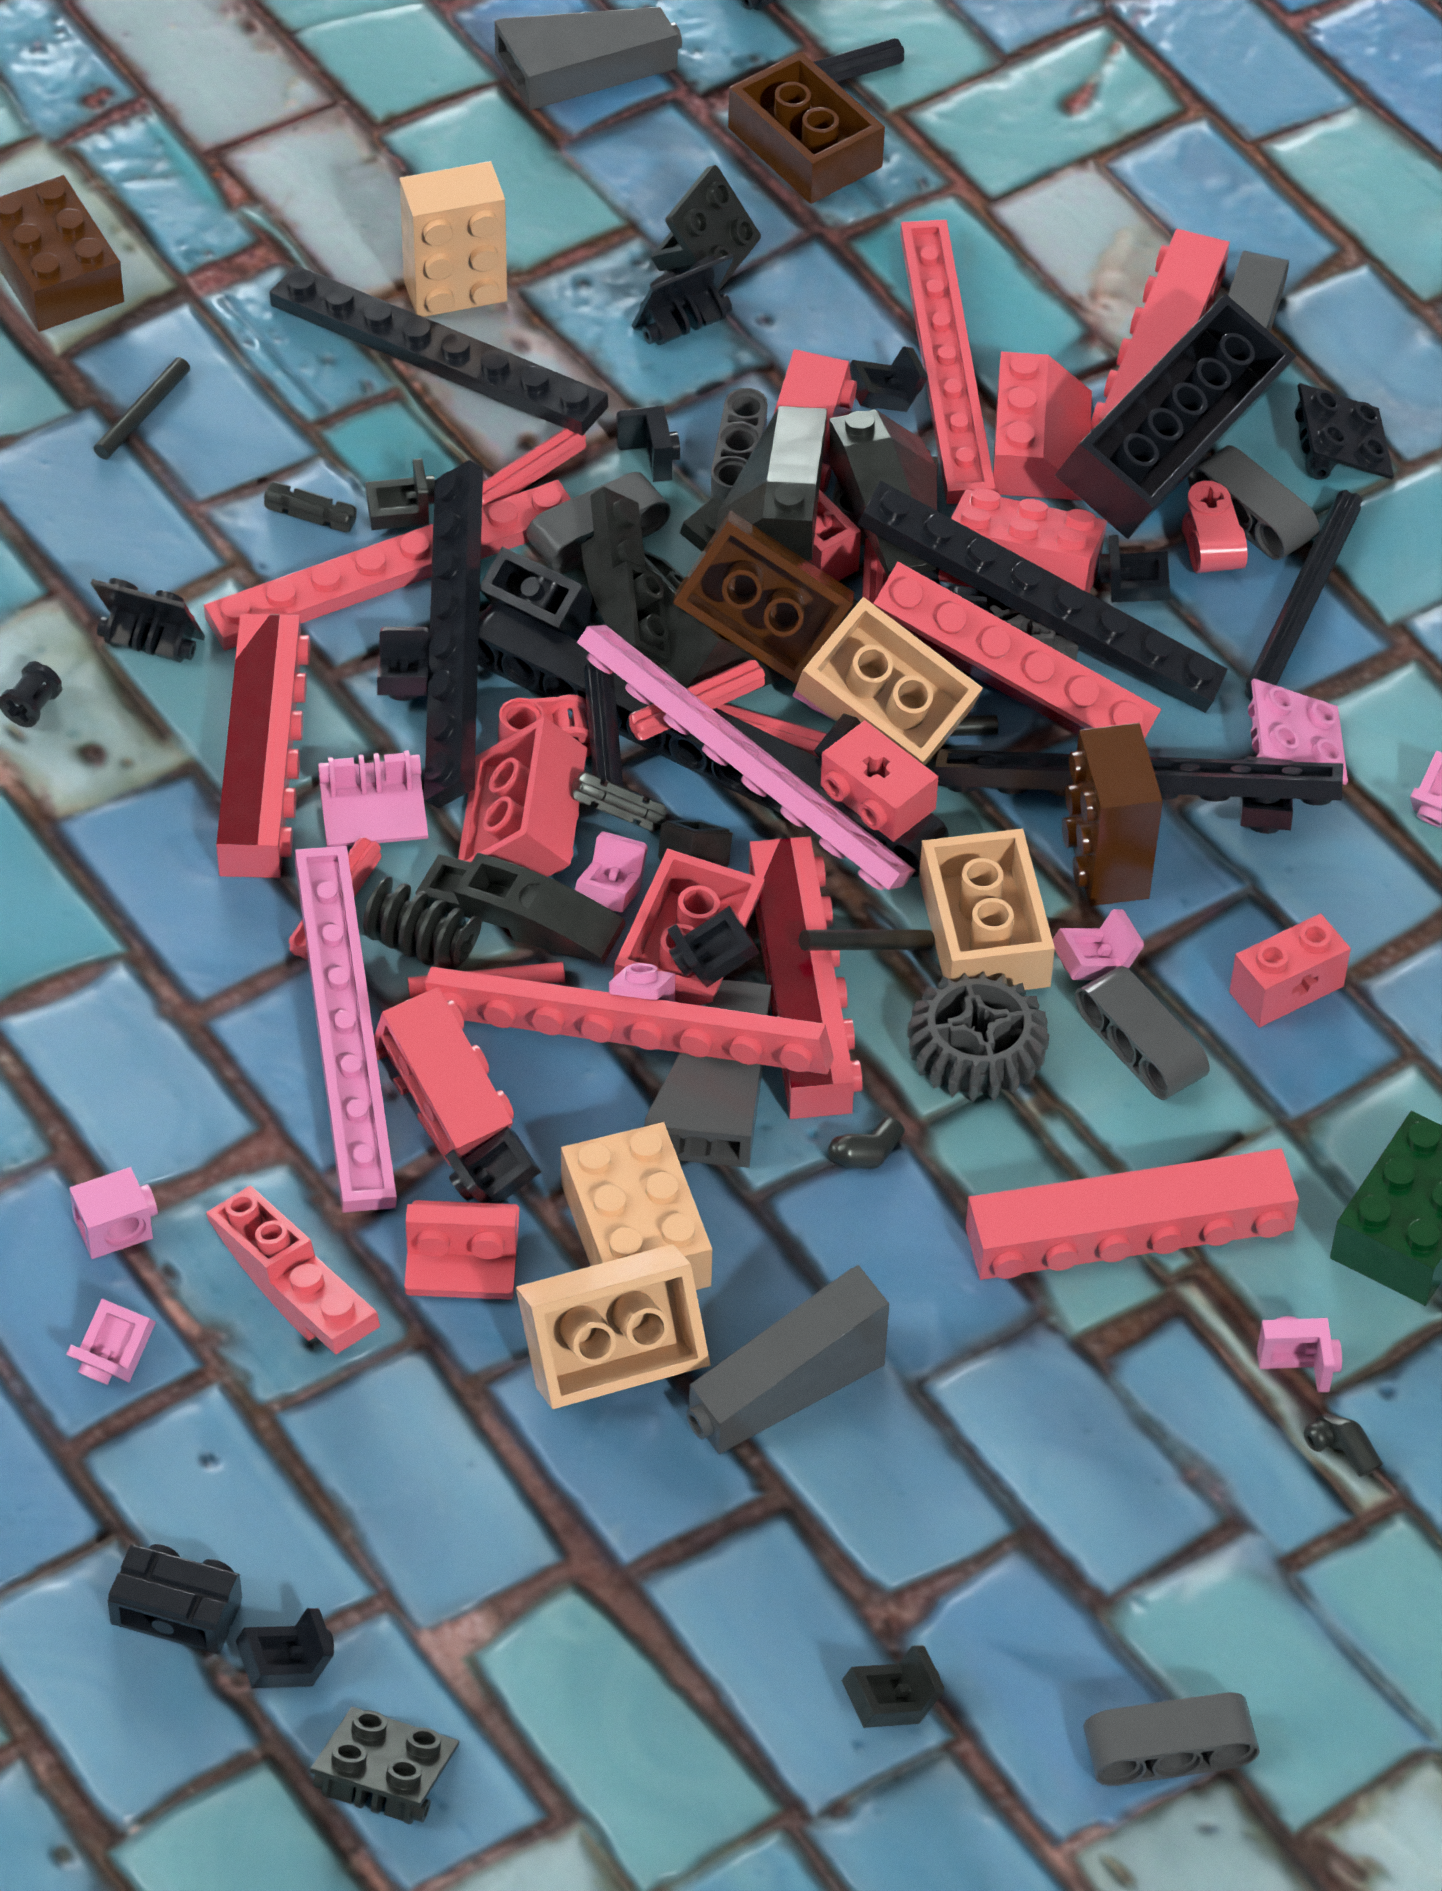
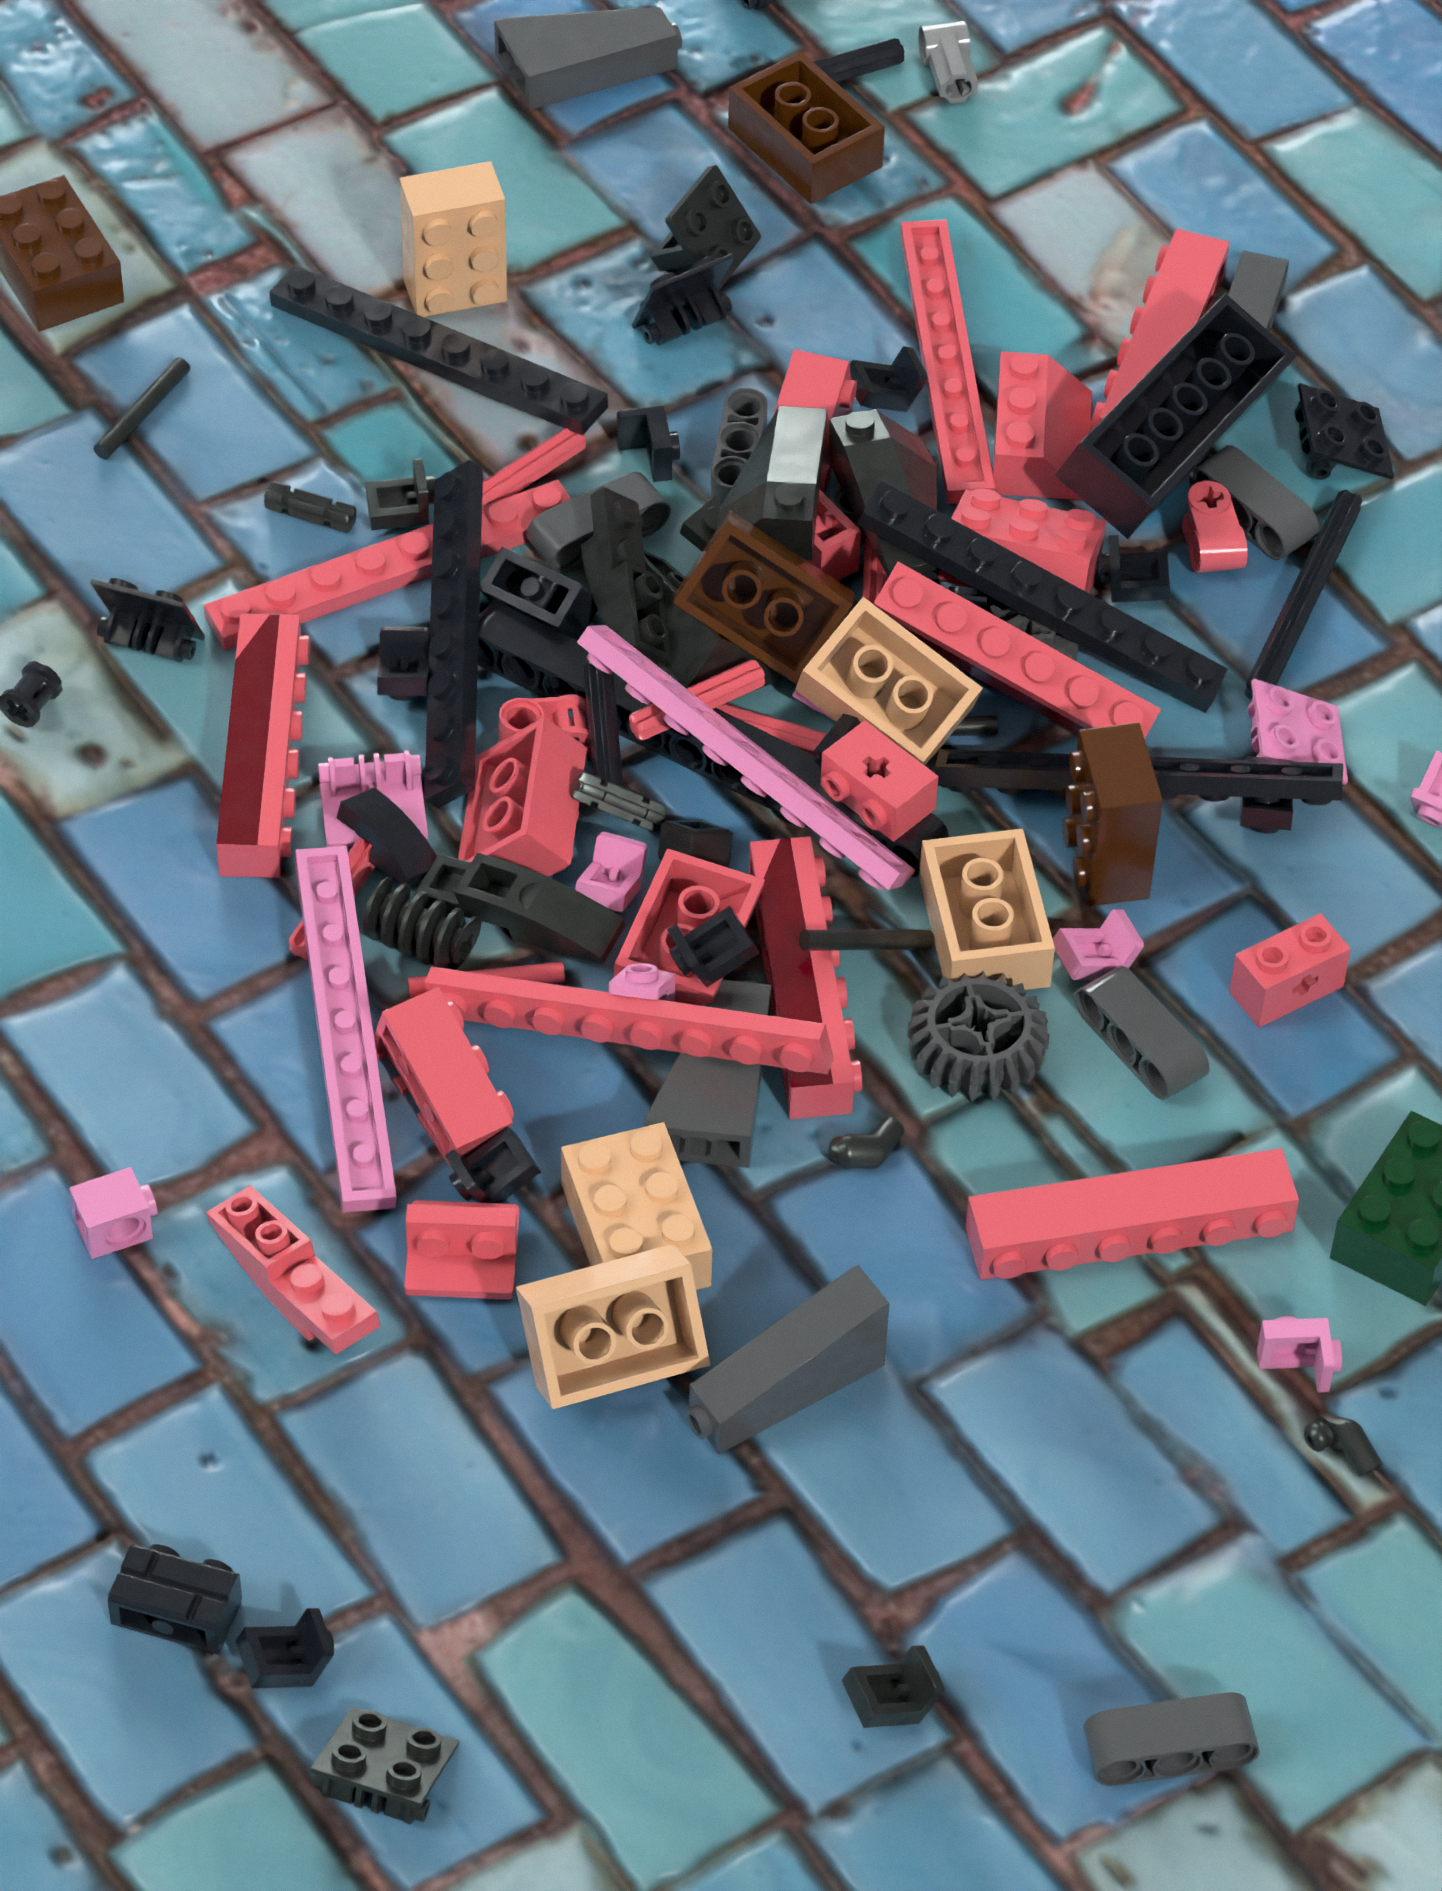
bright pink bracket [66,1299,156,1385] -> none
none -> black slope [336,787,437,885]
none -> light grey piece [918,21,978,104]

